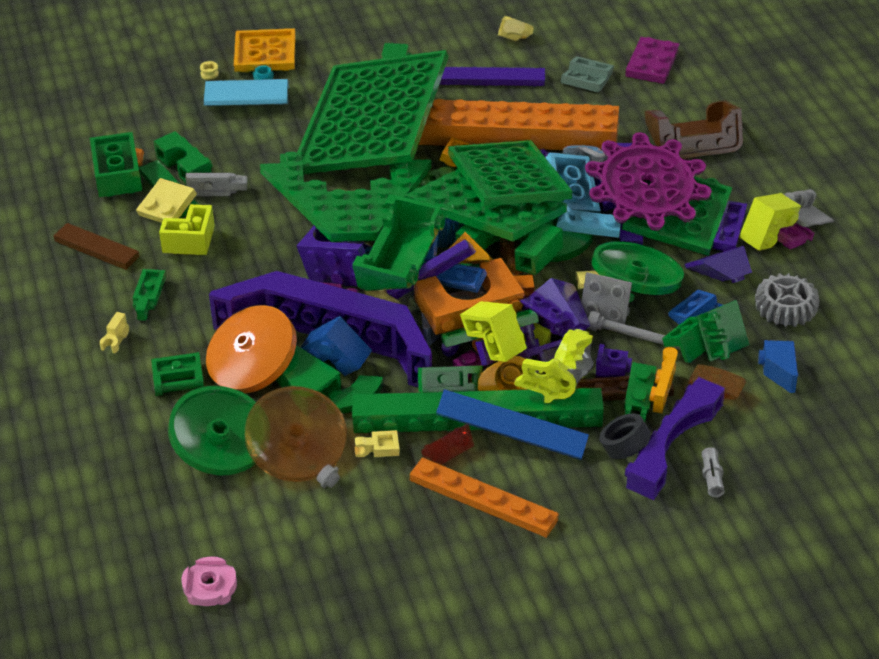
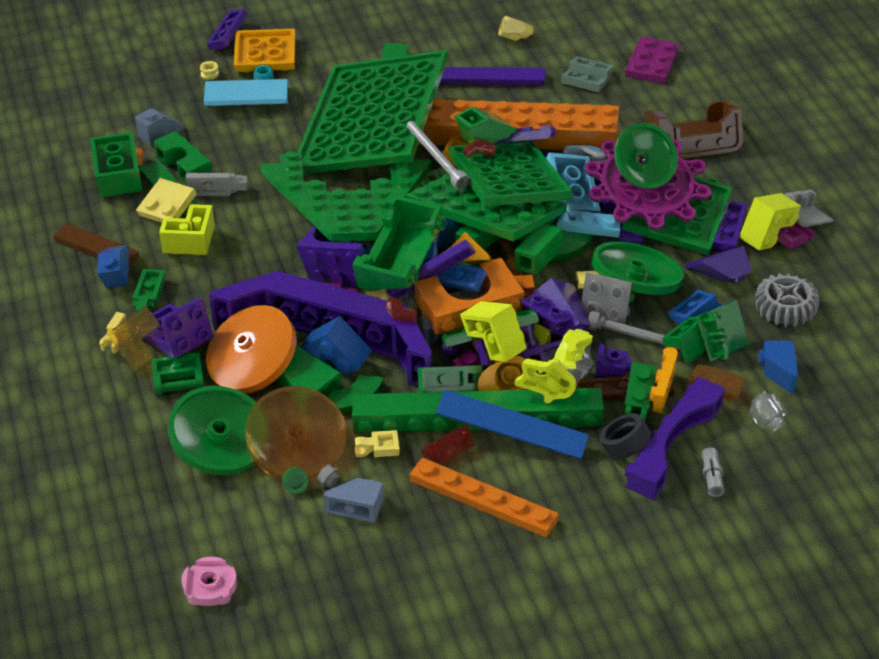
none -> blue slope [97,245,129,288]
none -> clear yellow plate [106,305,160,373]
none -> dark purple bracket [132,297,214,359]
none -> sand blue slope [135,108,184,146]
none -> dark purple plate [207,8,248,50]
none -> green tile [282,467,308,494]
none -> sand blue slope [324,478,384,523]
none -> clear red arm [385,297,417,322]
none -> light grey piece [407,121,470,190]
none -> green slope [454,107,516,151]
none -> clear red arm [462,139,495,159]
none -> plate [495,125,556,143]
none -> green dish [614,123,678,189]
none -> clear head [750,392,787,431]

